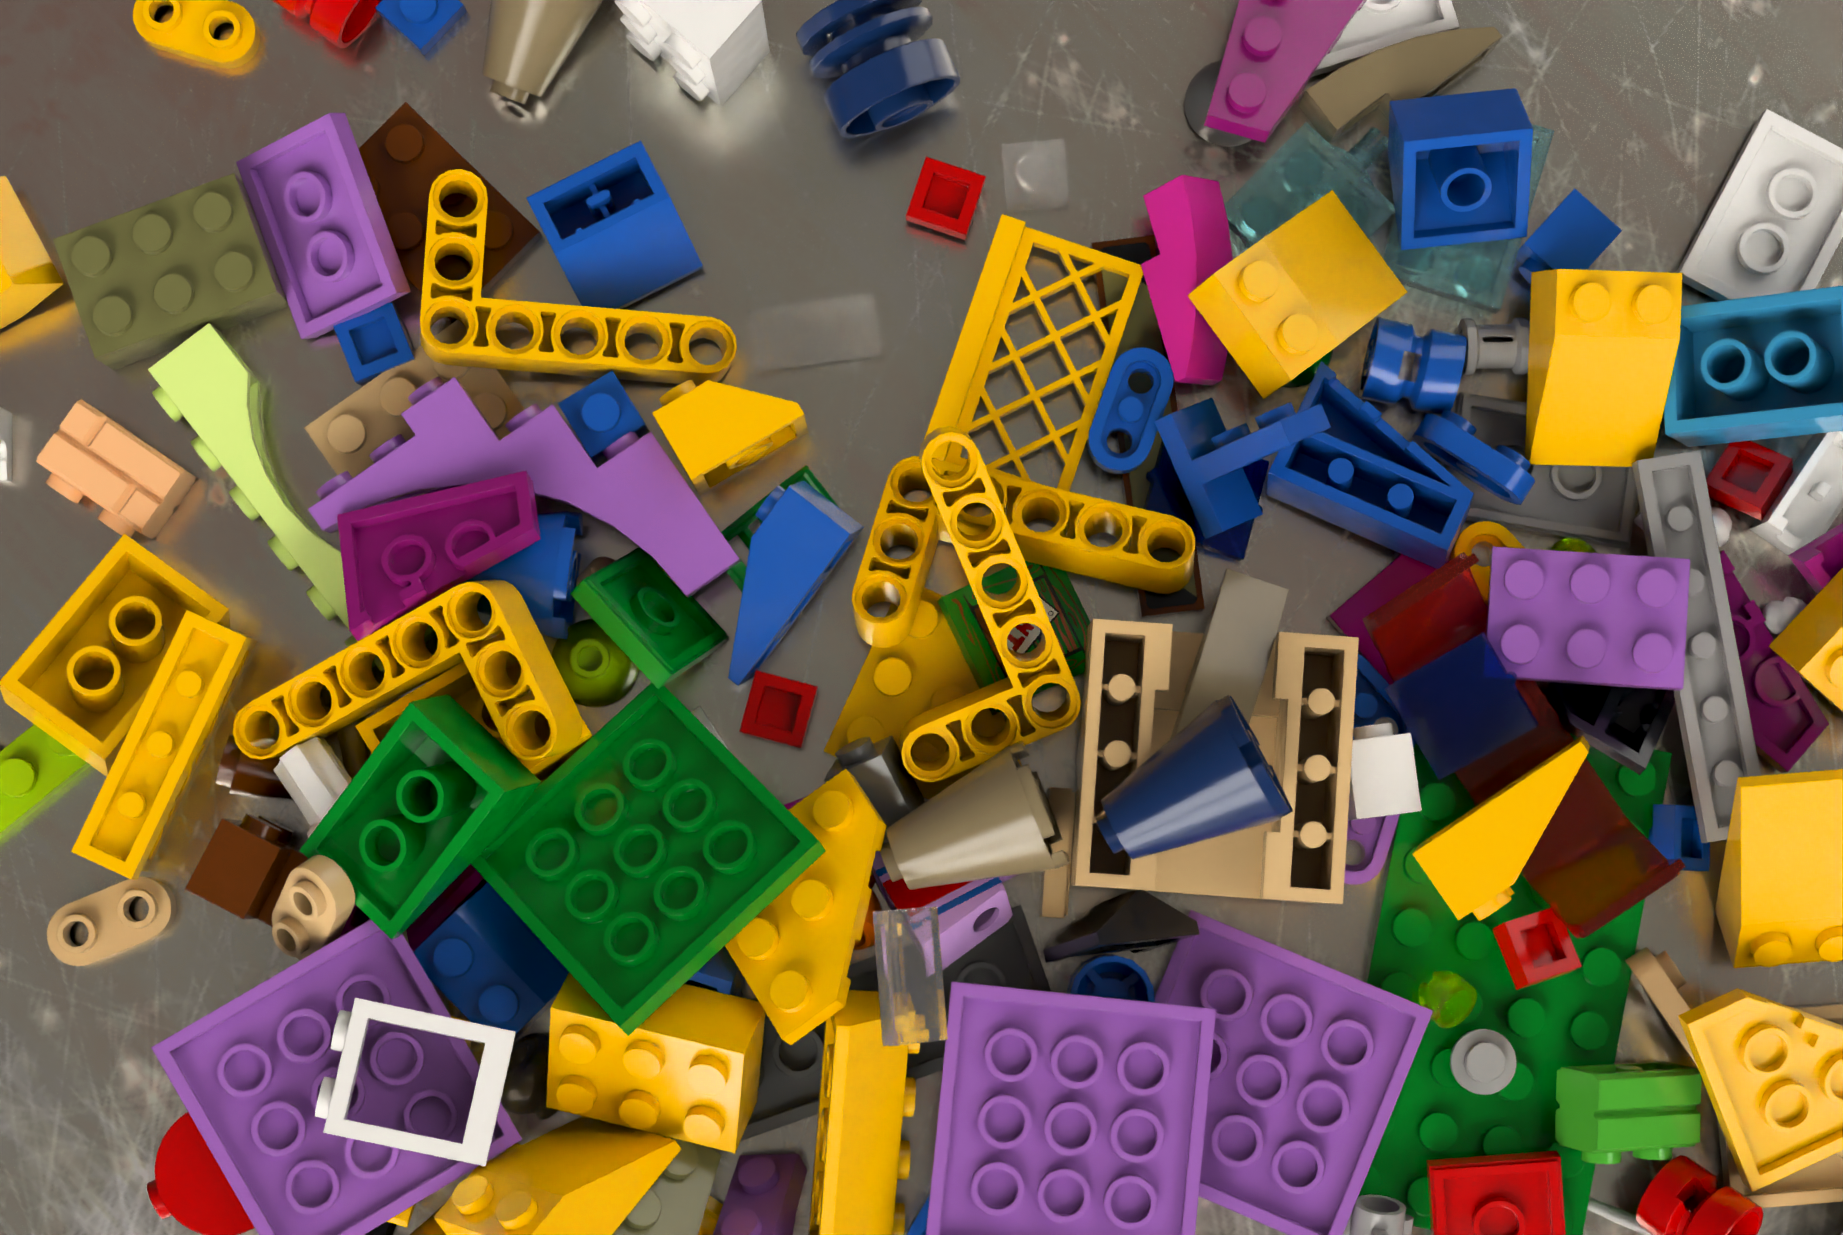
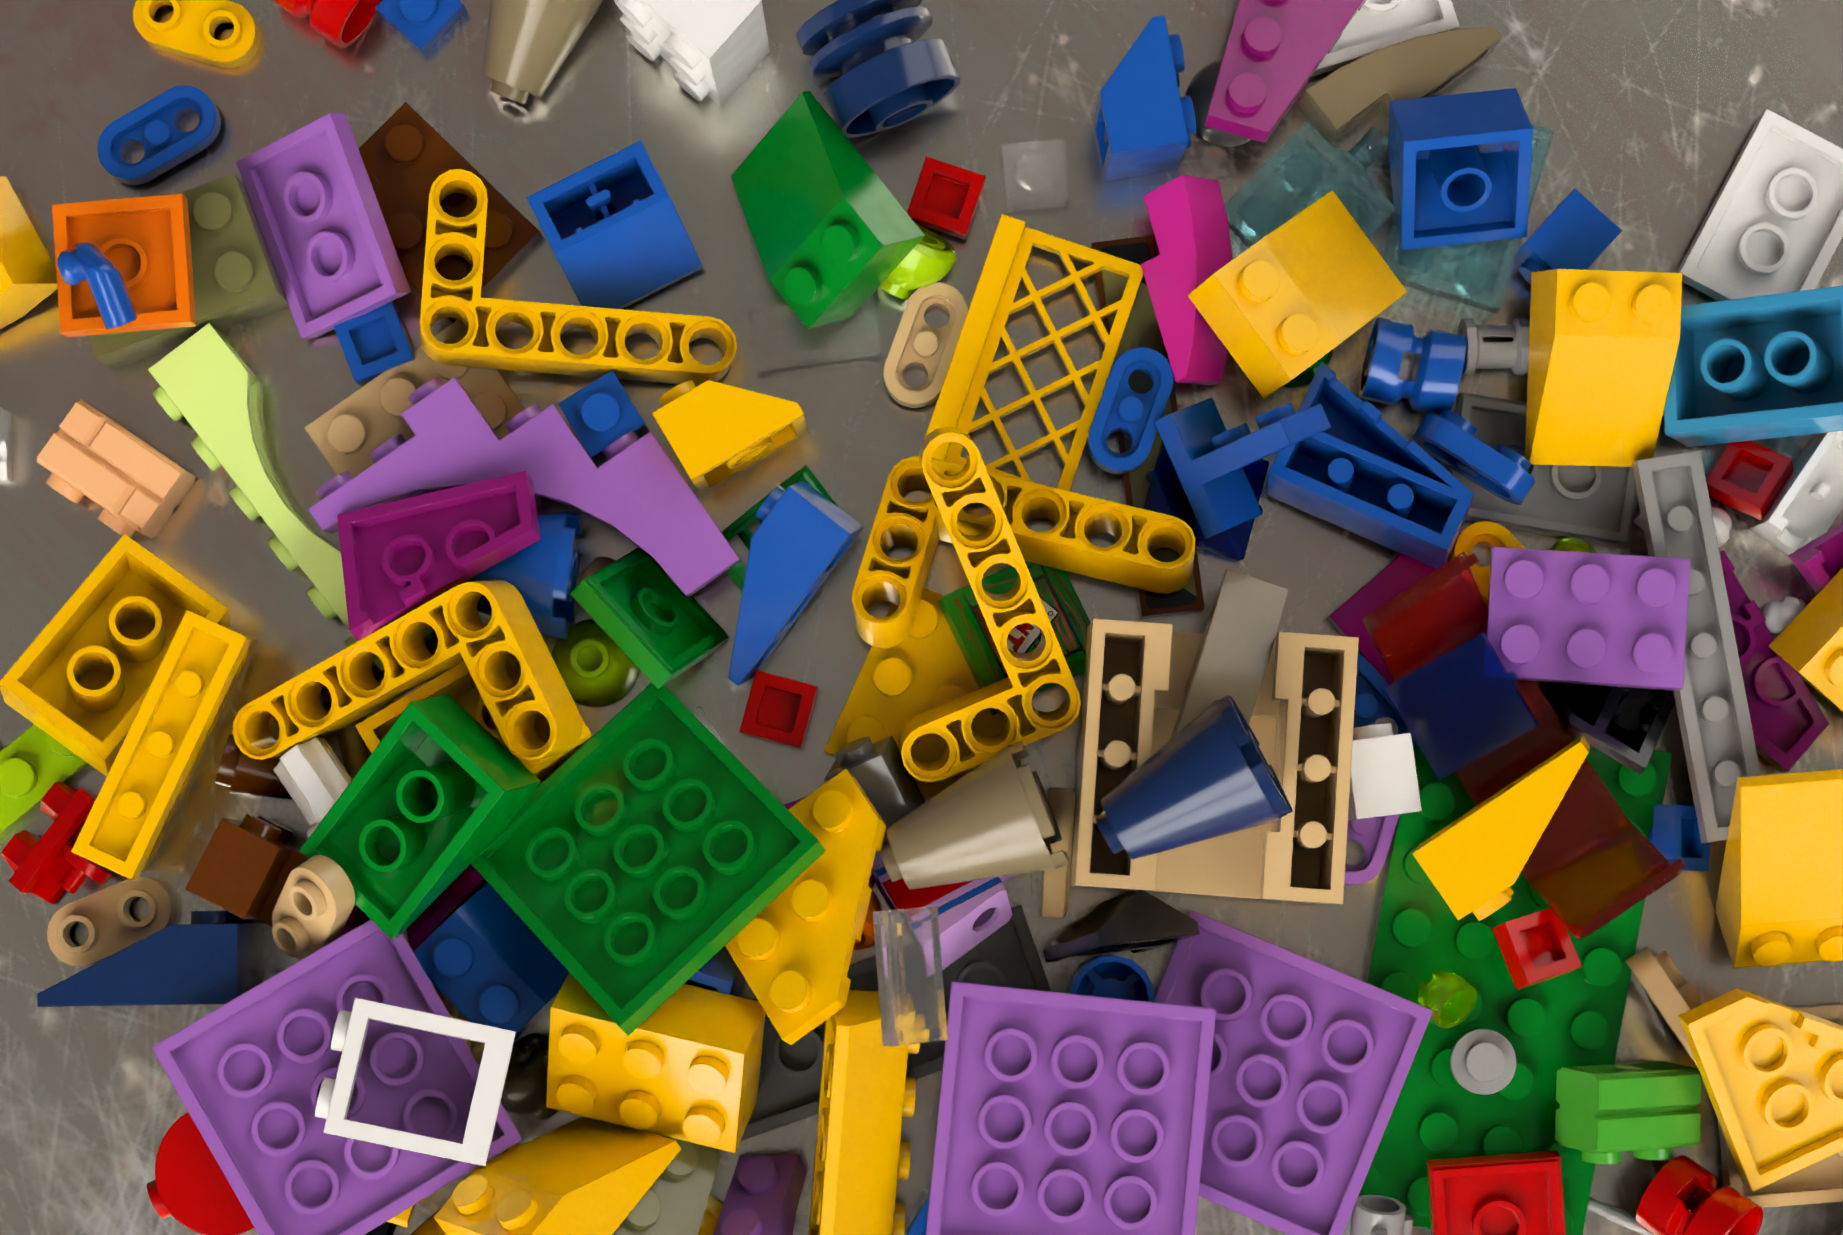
none -> red hips [1,781,113,905]
none -> dark blue slope [37,911,264,1007]
none -> orange plate [52,193,196,337]
none -> blue arm [57,243,137,329]
none -> blue plate [97,85,221,185]
none -> green slope [731,91,925,329]
none -> lime brick [879,224,958,300]
none -> tan plate [883,282,968,408]
none -> blue slope [1093,15,1196,182]

